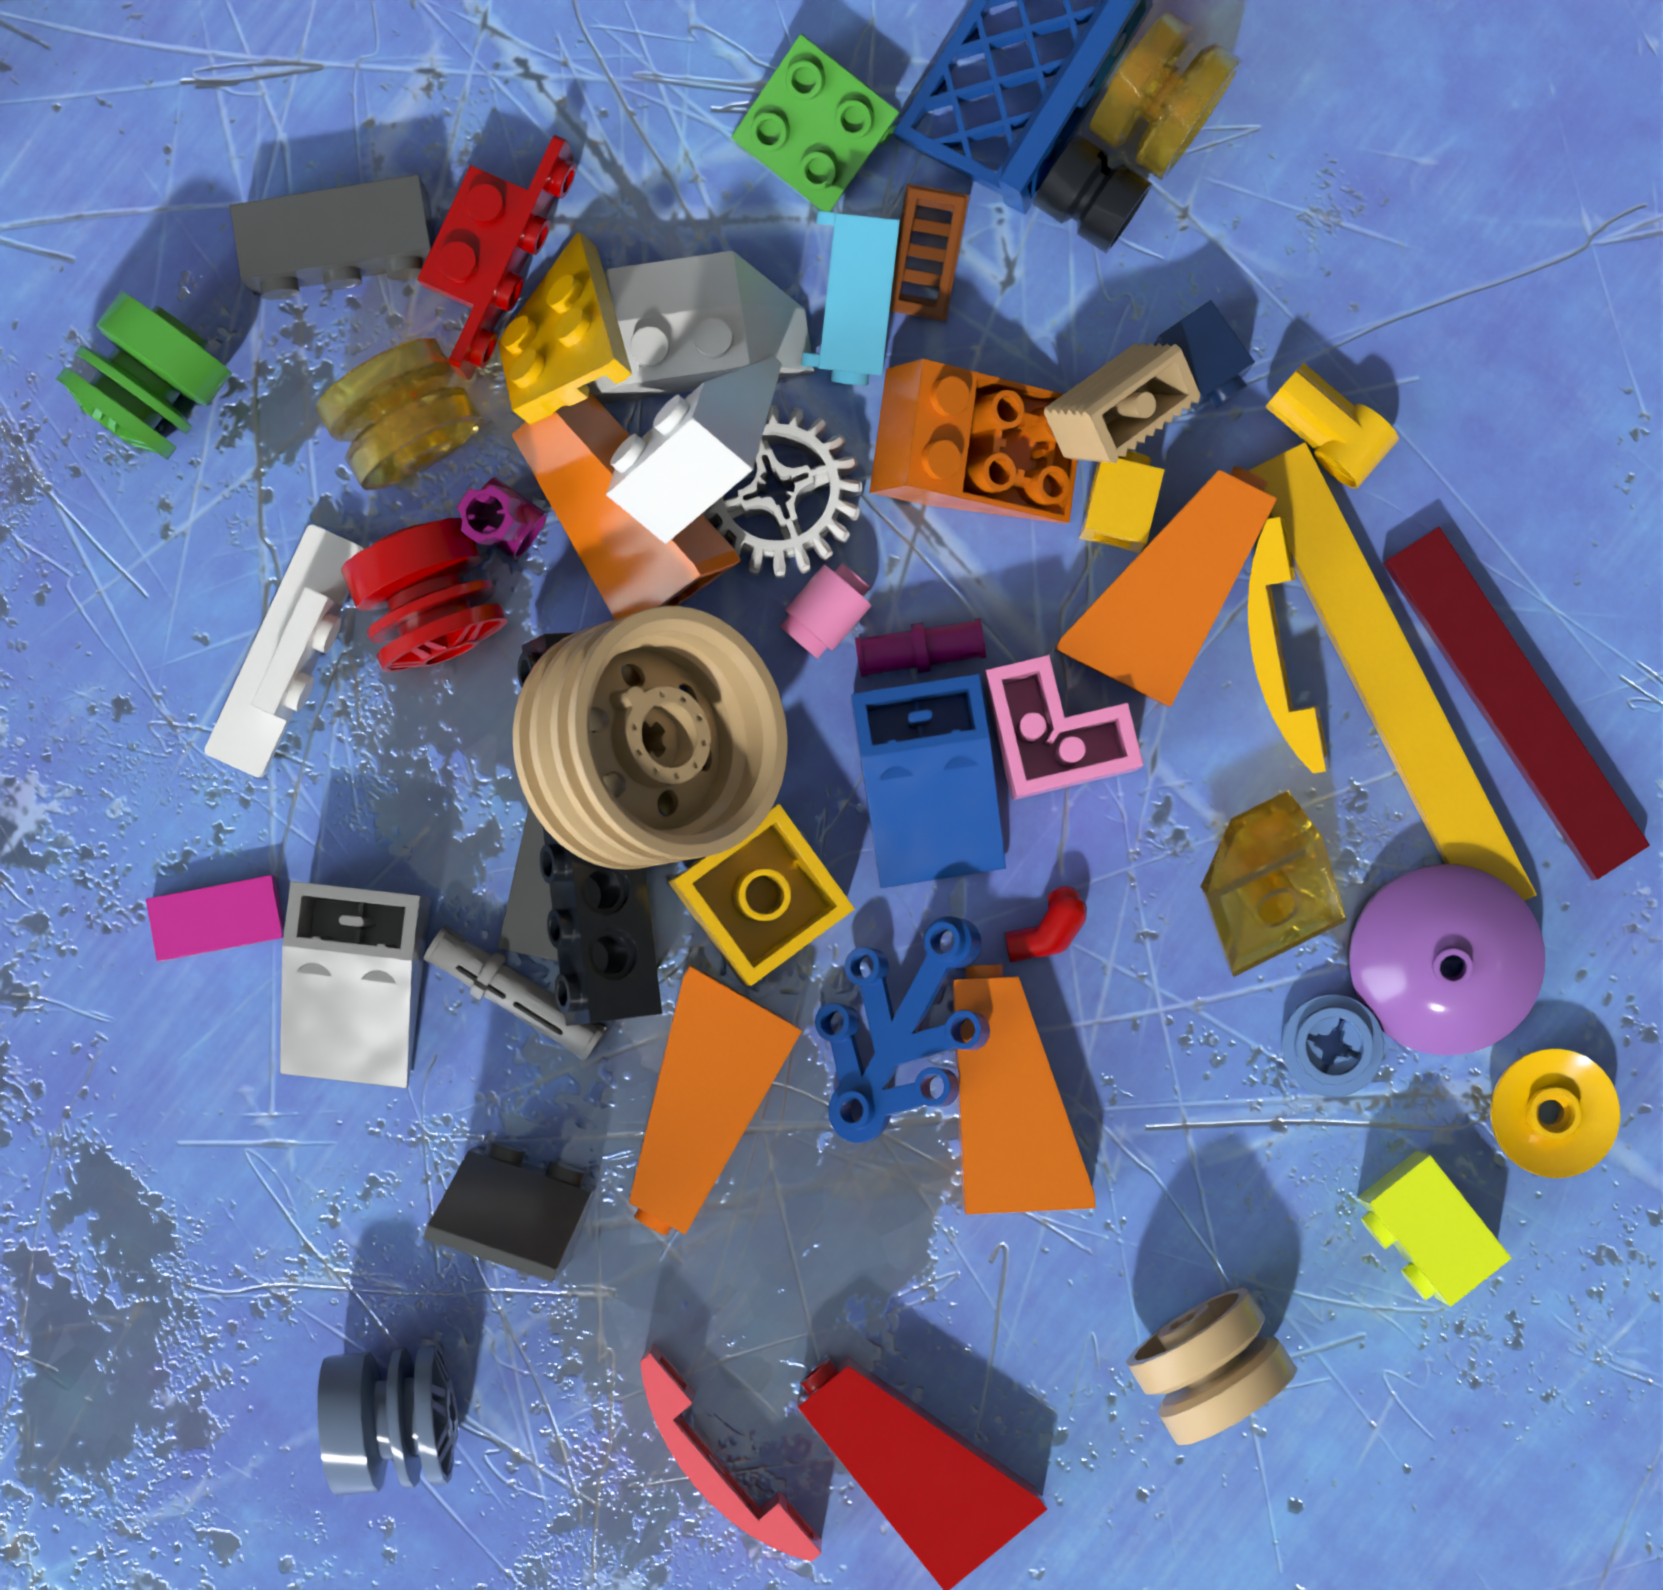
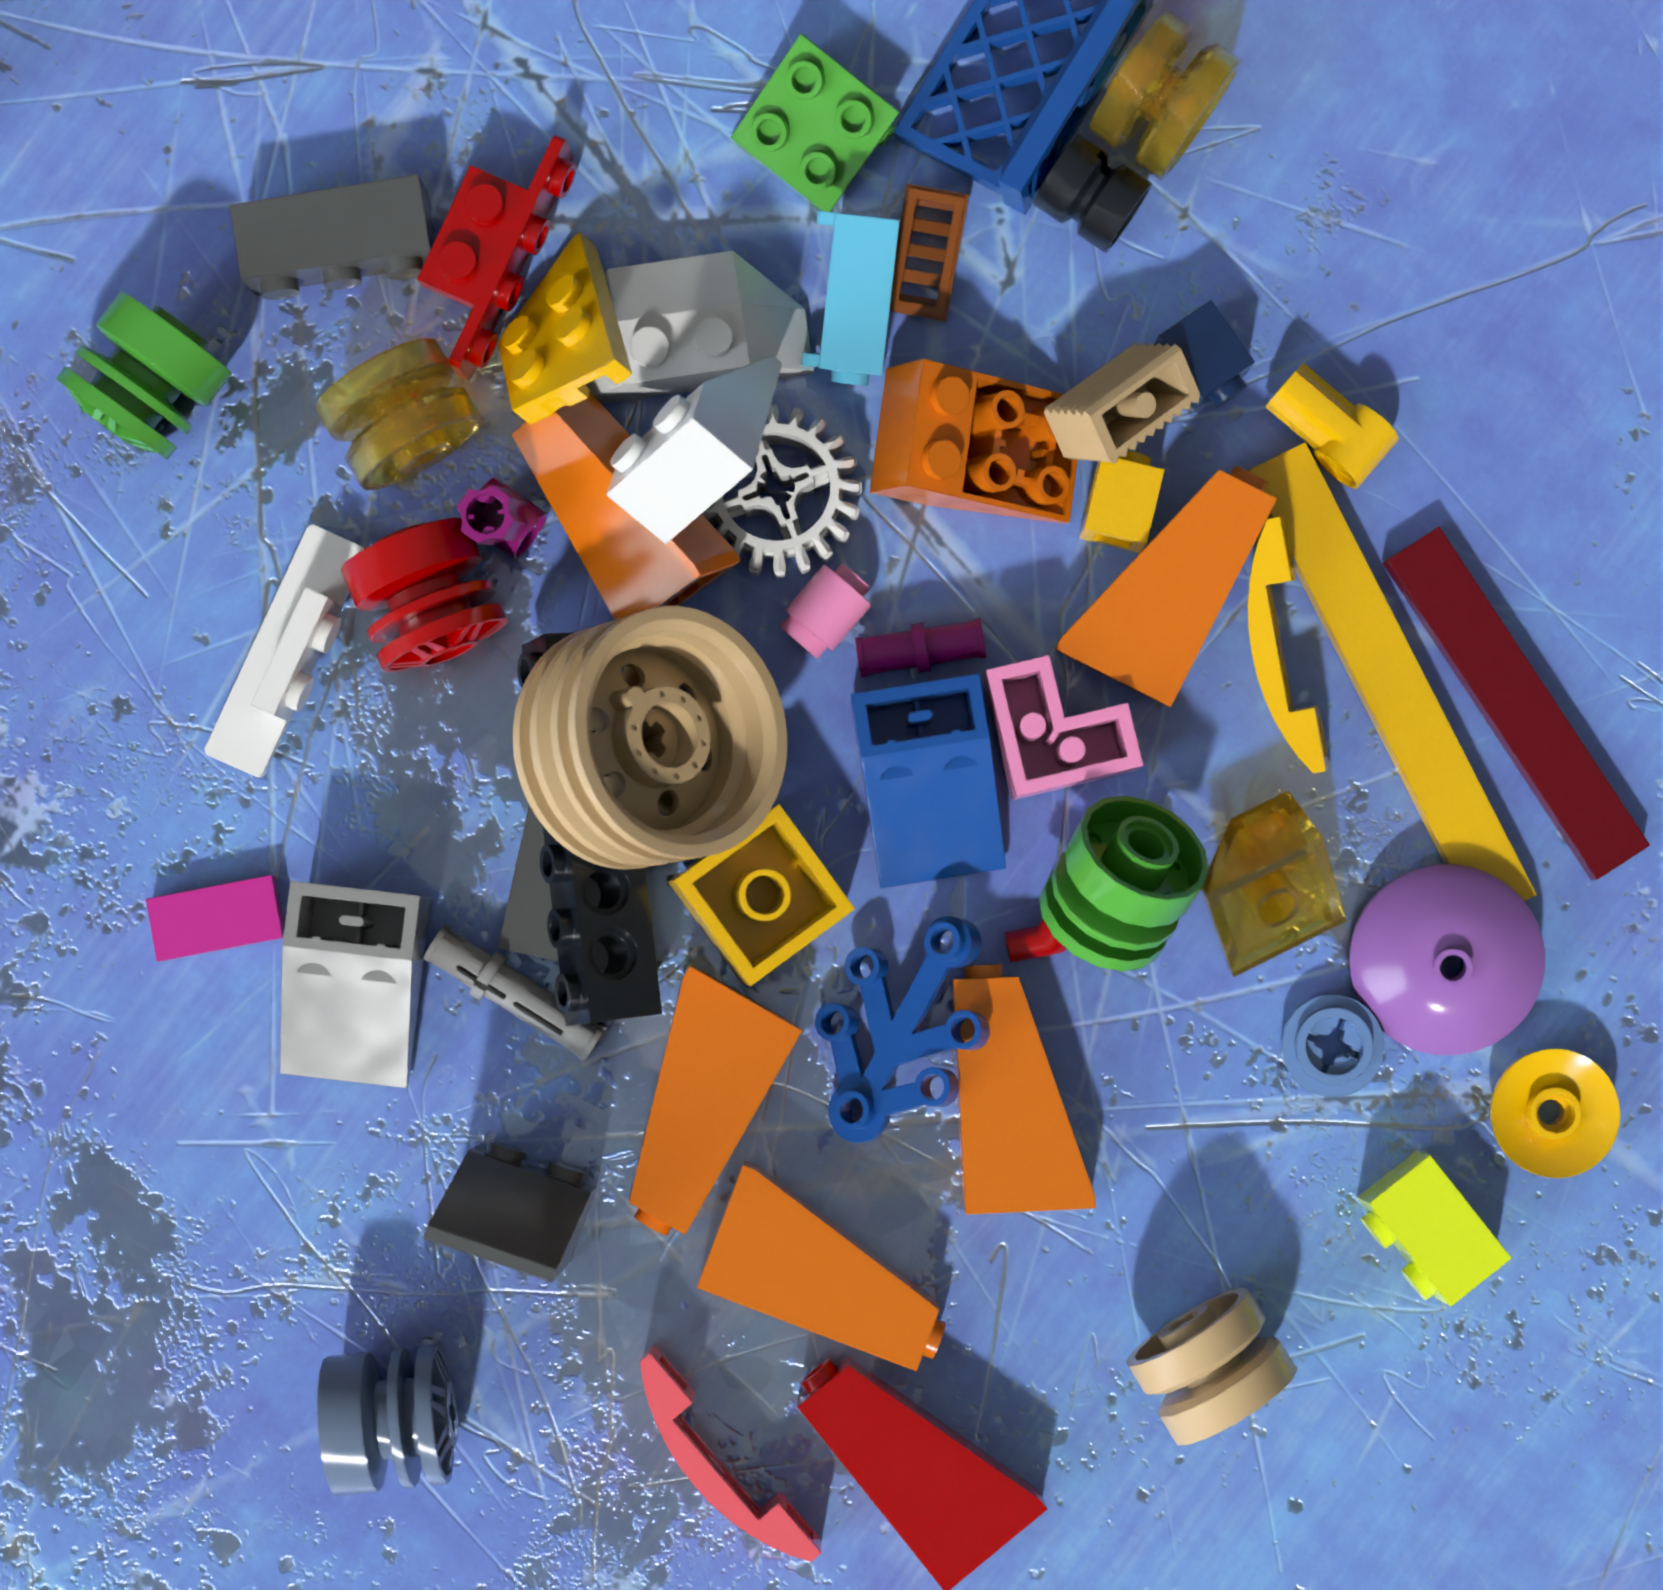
none -> orange slope [697,1160,946,1372]
none -> bright green wheel [1039,795,1209,972]

